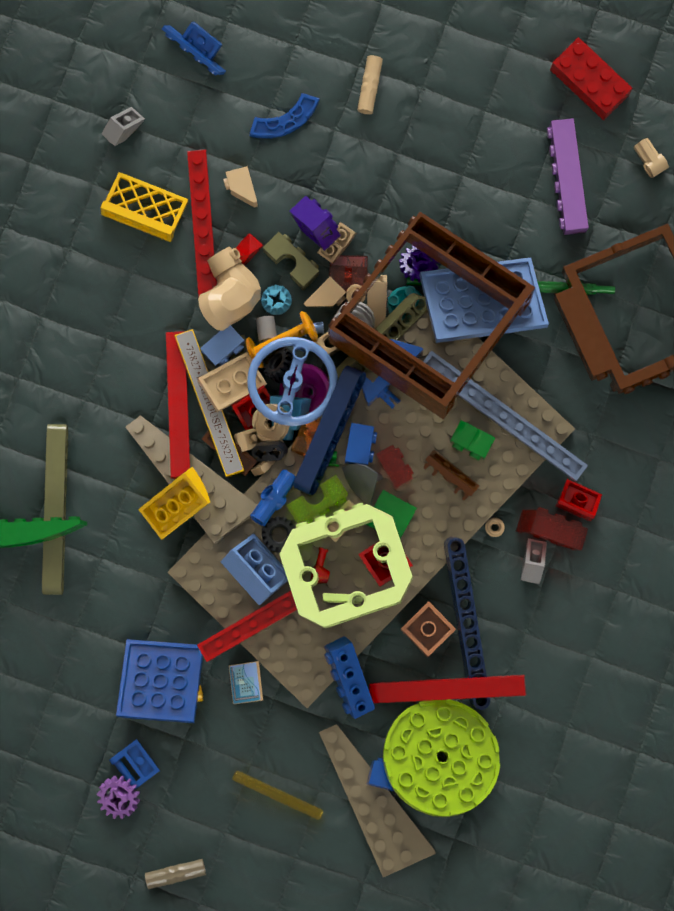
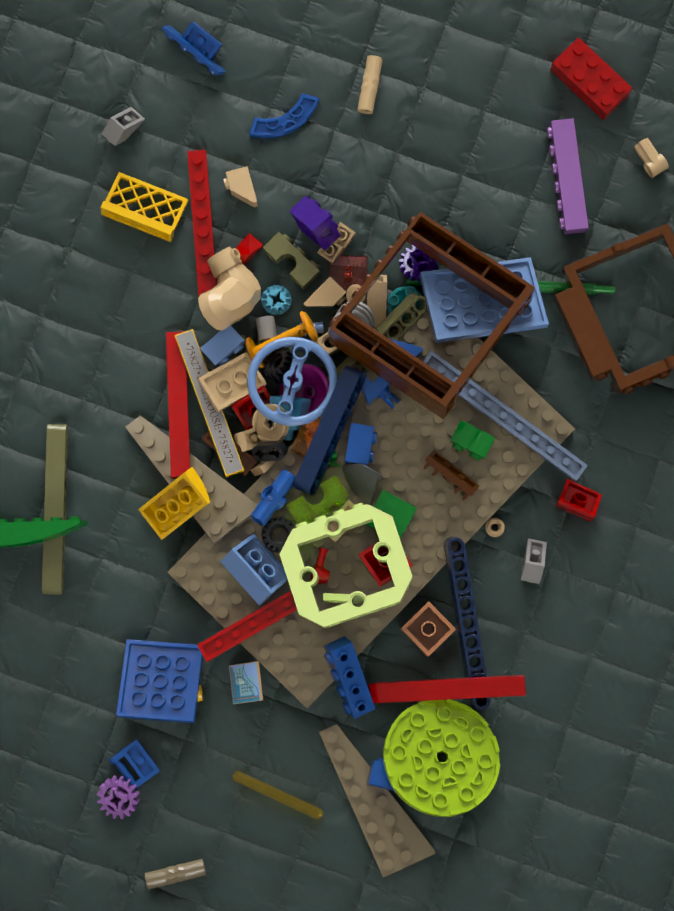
clear red brick [376,445,414,490] -> none
clear red wedge [516,507,588,551] -> none

